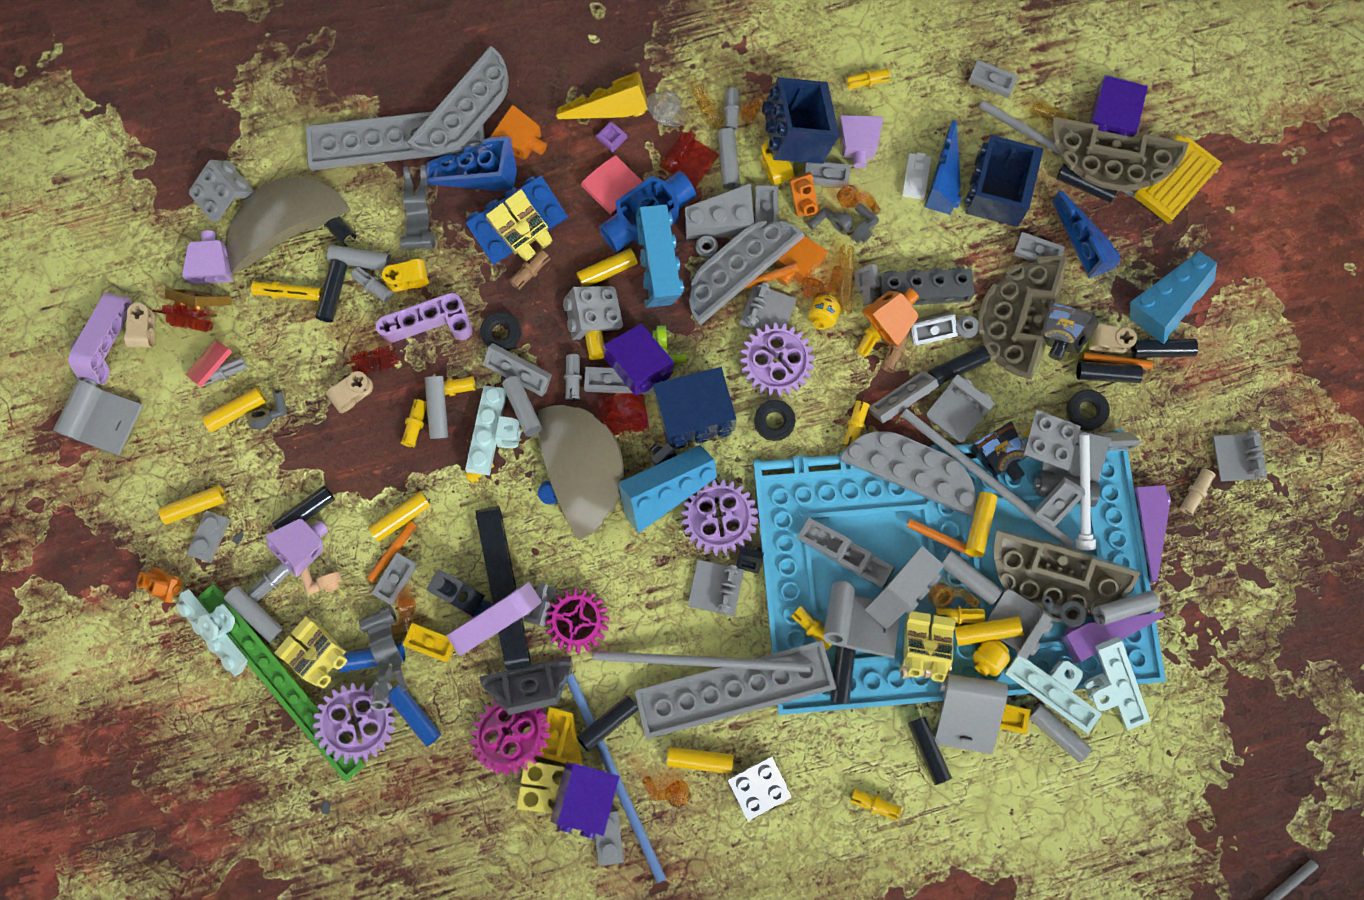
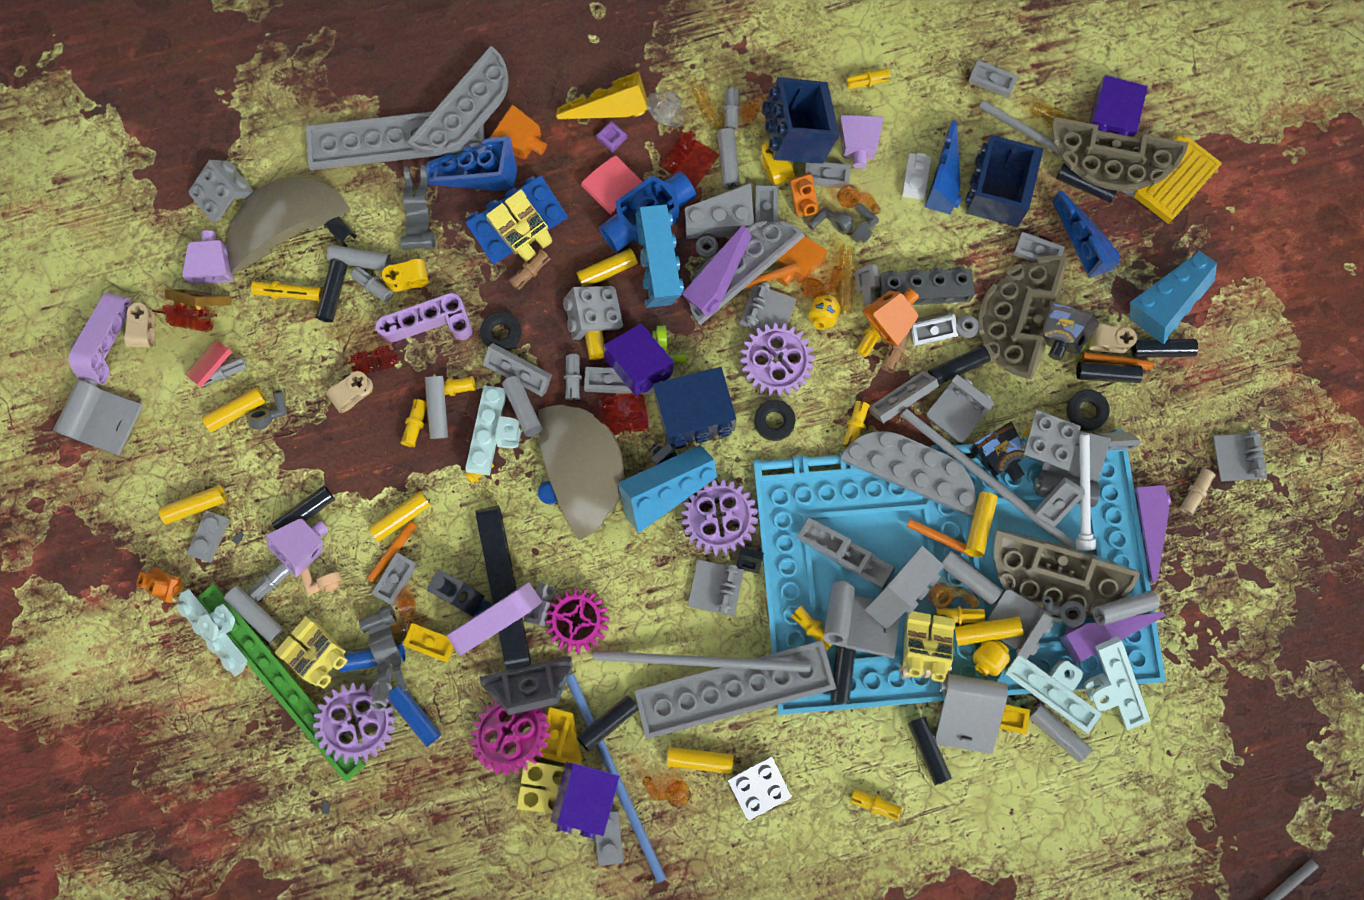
none -> medium lavender slope [682,225,752,317]

